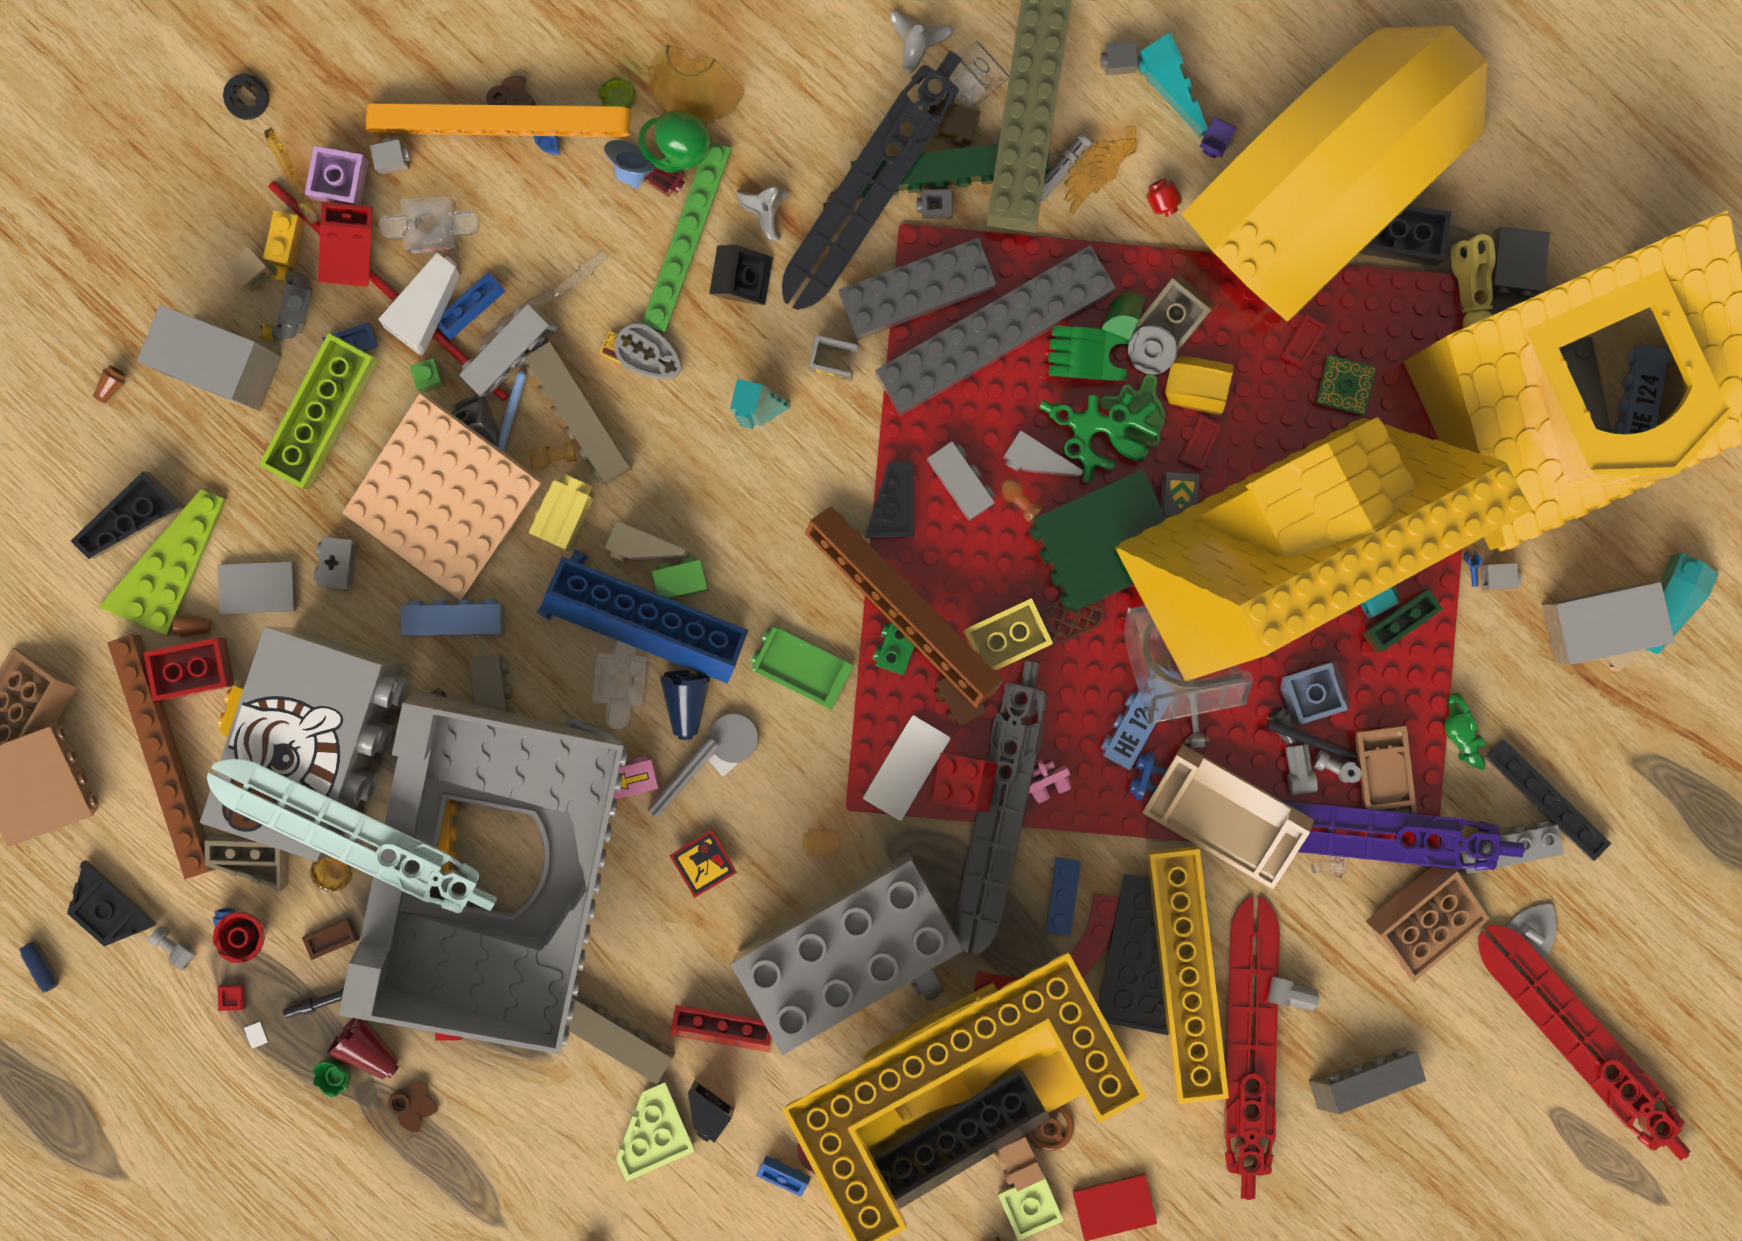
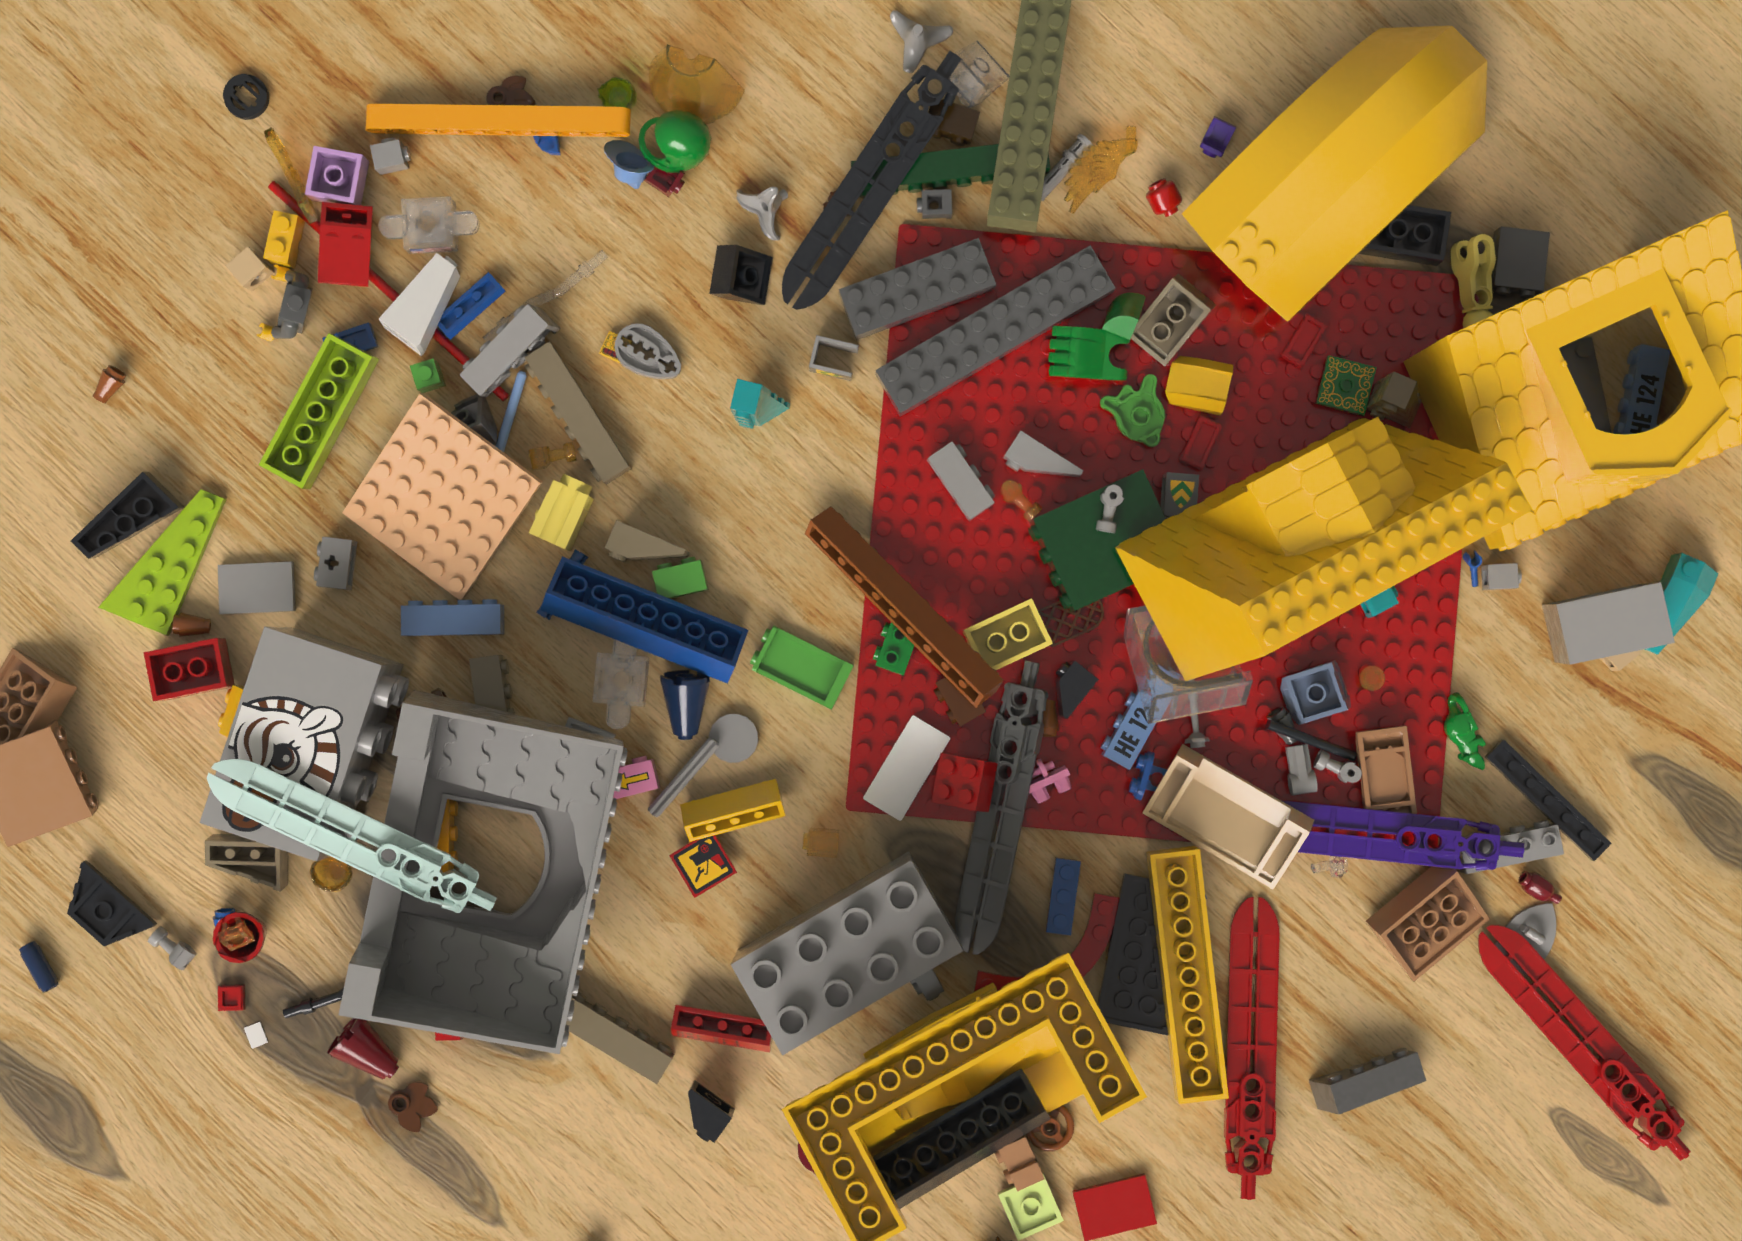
dark orange brick [107,634,216,879] -> none
light grey piece [137,305,281,412] -> none
reddish brown tile [302,917,359,960] -> none
green hair [313,1057,352,1098] -> none
yellowish green plate [616,1081,696,1181] -> none
bright green plate [642,141,732,334] -> none
white sticker [709,754,737,776] -> none
blue plate [756,1156,811,1197] -> none
black wing [865,462,914,538] -> none
green plant [1039,392,1159,482] -> none
dark grey brick [1100,42,1138,75] -> none
light grey tile [1128,324,1178,375] -> none
teal wedge [1137,32,1208,137] -> none
light grey piece [1267,977,1320,1011] -> none
dark green brick [1361,589,1443,653] -> none
none -> clear orange tile [218,917,255,951]
none -> yellow brick [680,779,786,842]
none -> dark orange cone [1036,700,1059,737]
none -> black slope [1055,661,1099,719]
none -> light grey leg [1096,485,1124,533]
none -> plate [1359,666,1385,691]
none -> dark tan wedge [1366,371,1421,428]
none -> dark red plant [1518,871,1562,904]

